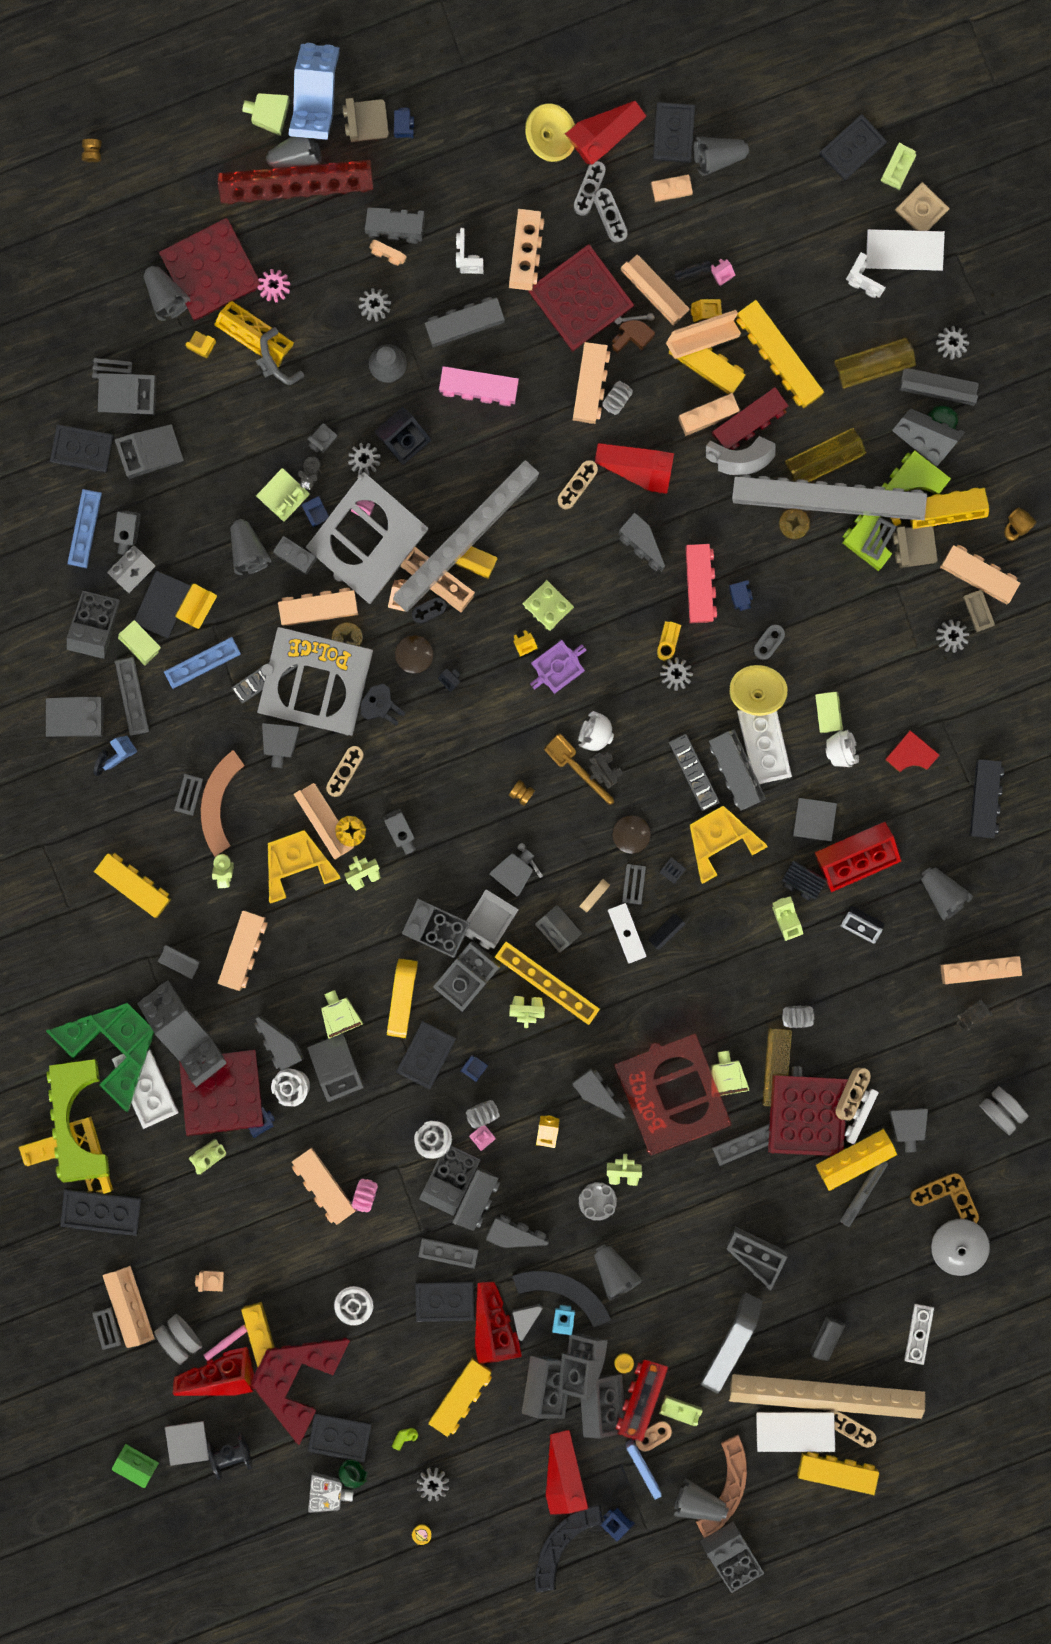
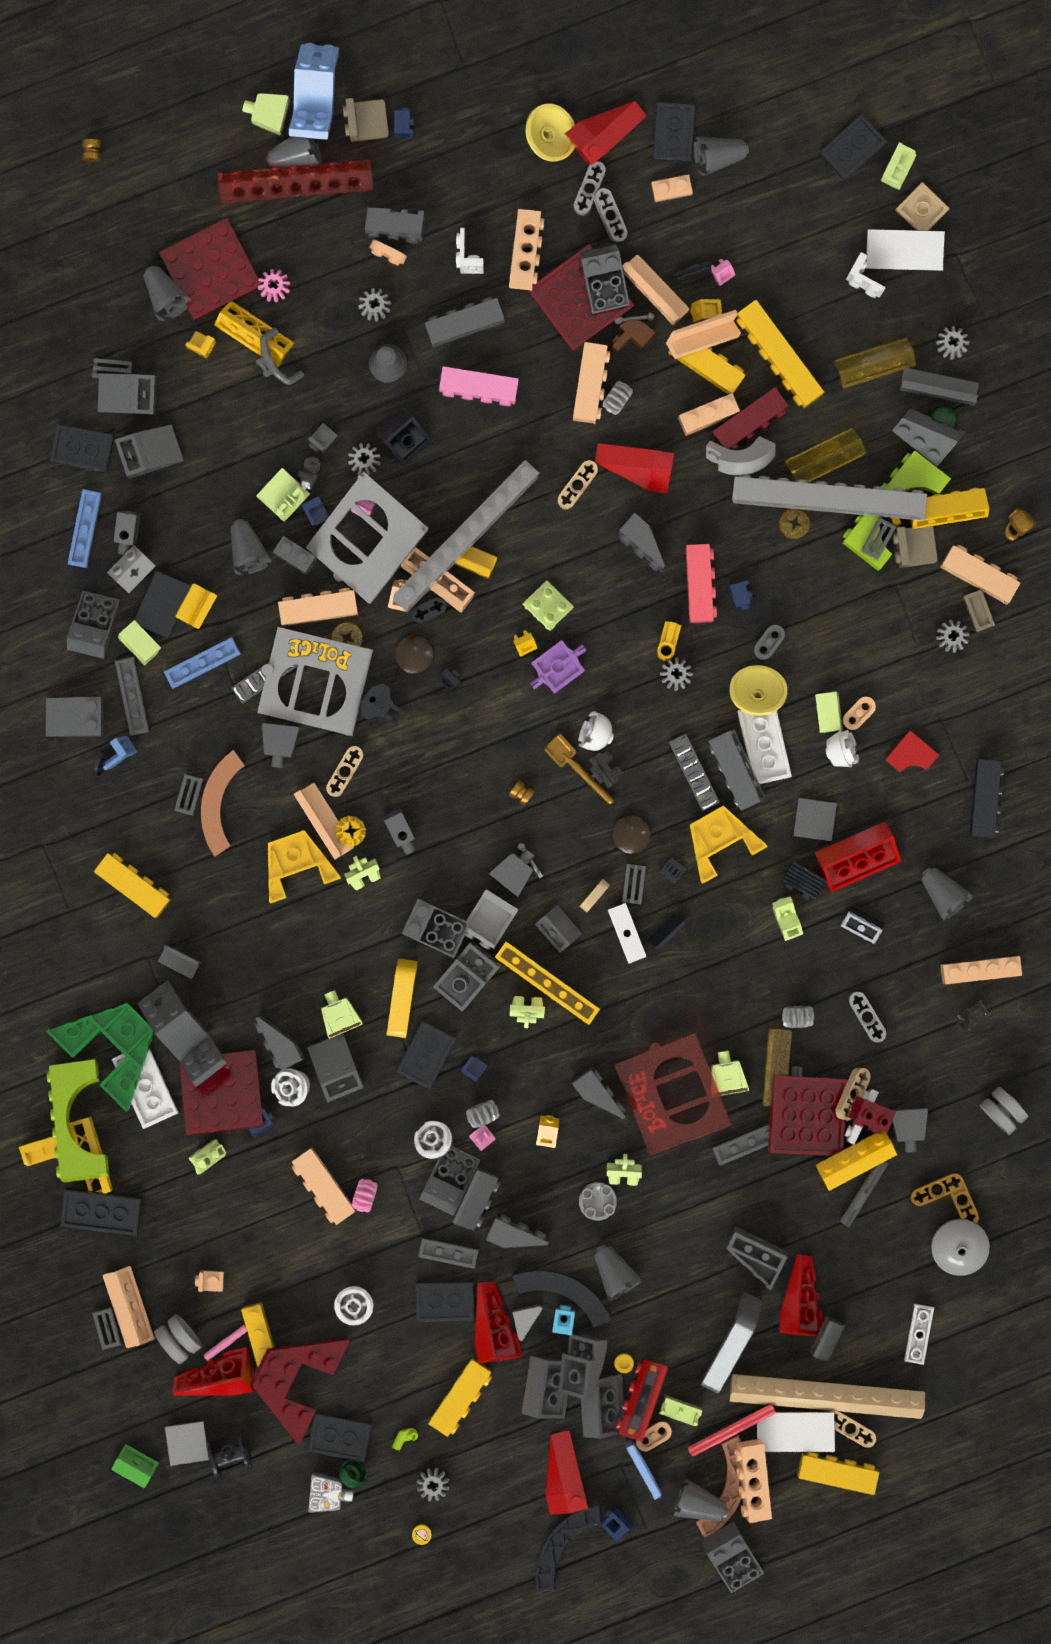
yellowish green hips [212,854,234,888] -> none
light nougat brick [218,911,268,991] -> none
none -> dark grey slope [579,245,630,314]
none -> coral axle [688,1404,776,1456]
none -> light nougat brick [735,1439,772,1523]
none -> red wedge [780,1254,823,1336]
none -> light nougat plate [843,697,876,730]
none -> dark red brick [847,1095,896,1134]
none -> light grey beam [848,992,886,1042]

